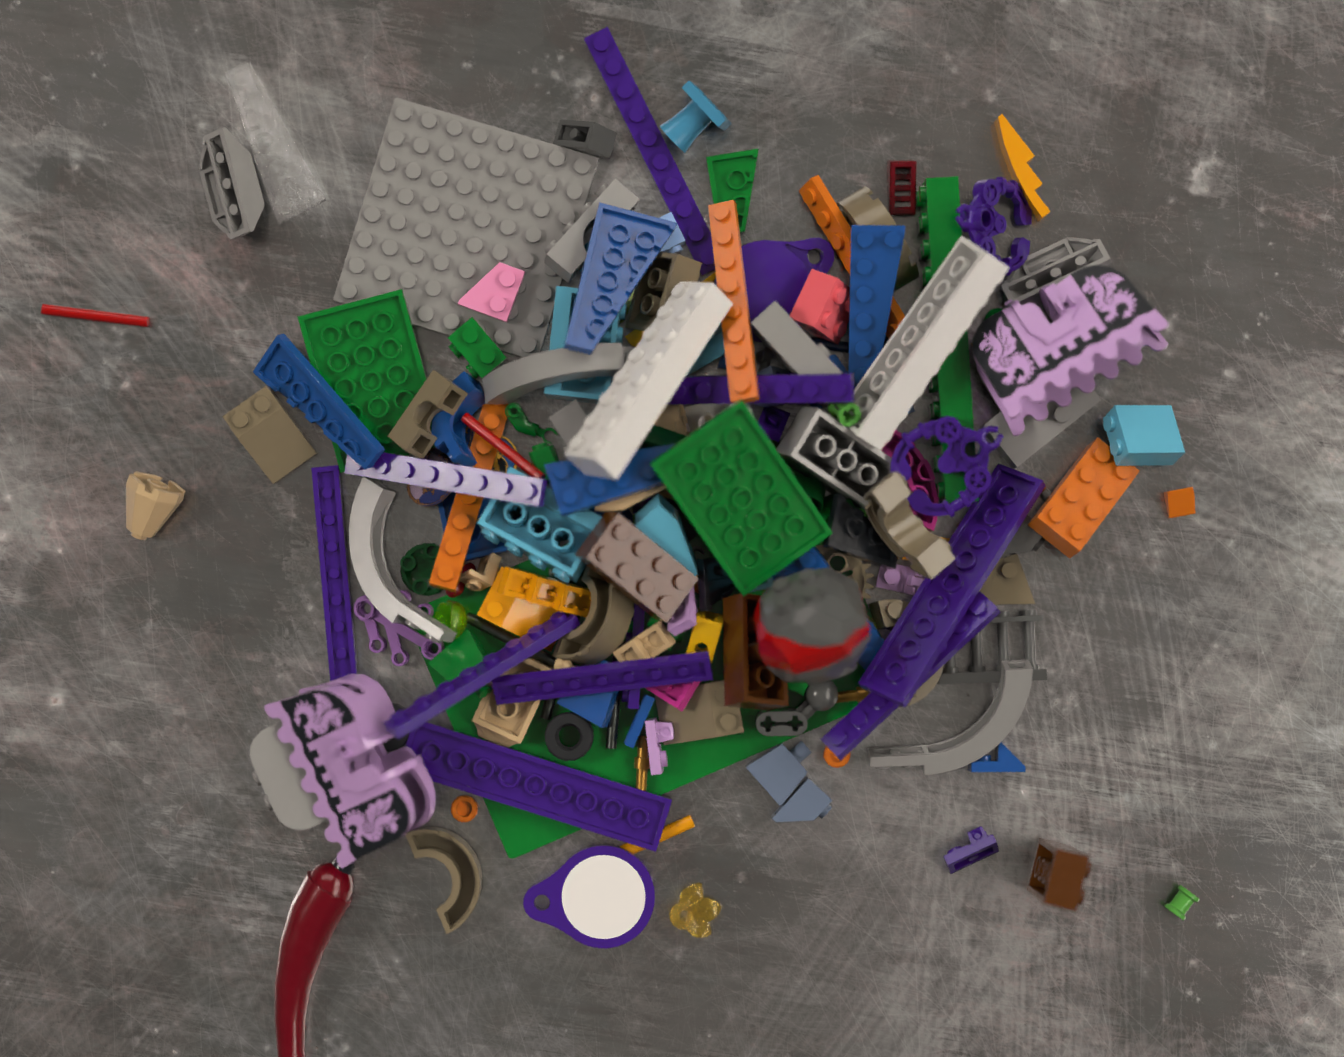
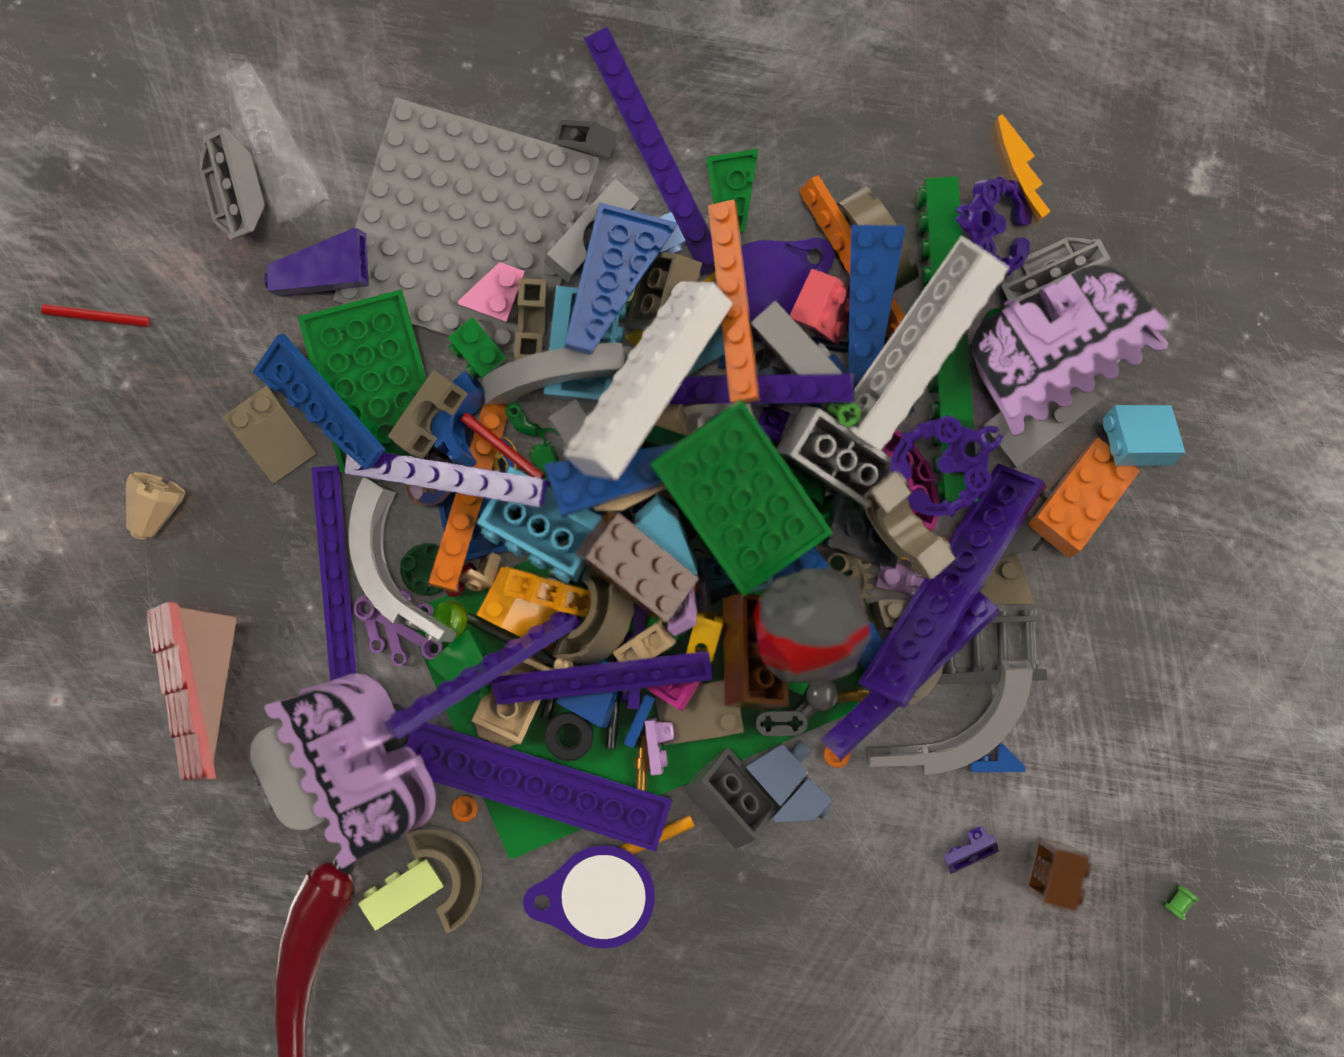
dark azure plant [660,80,732,153] -> none
clear yellow plate [669,883,721,938] -> none
dark red slope [888,160,917,215] -> none
orange slope [1163,487,1195,519] -> none
none -> piece [147,602,237,782]
none -> dark purple slope [264,228,369,296]
none -> yellowish green brick [358,857,446,931]
none -> dark tan arch [514,278,548,360]
none -> dark grey slope [683,747,780,849]

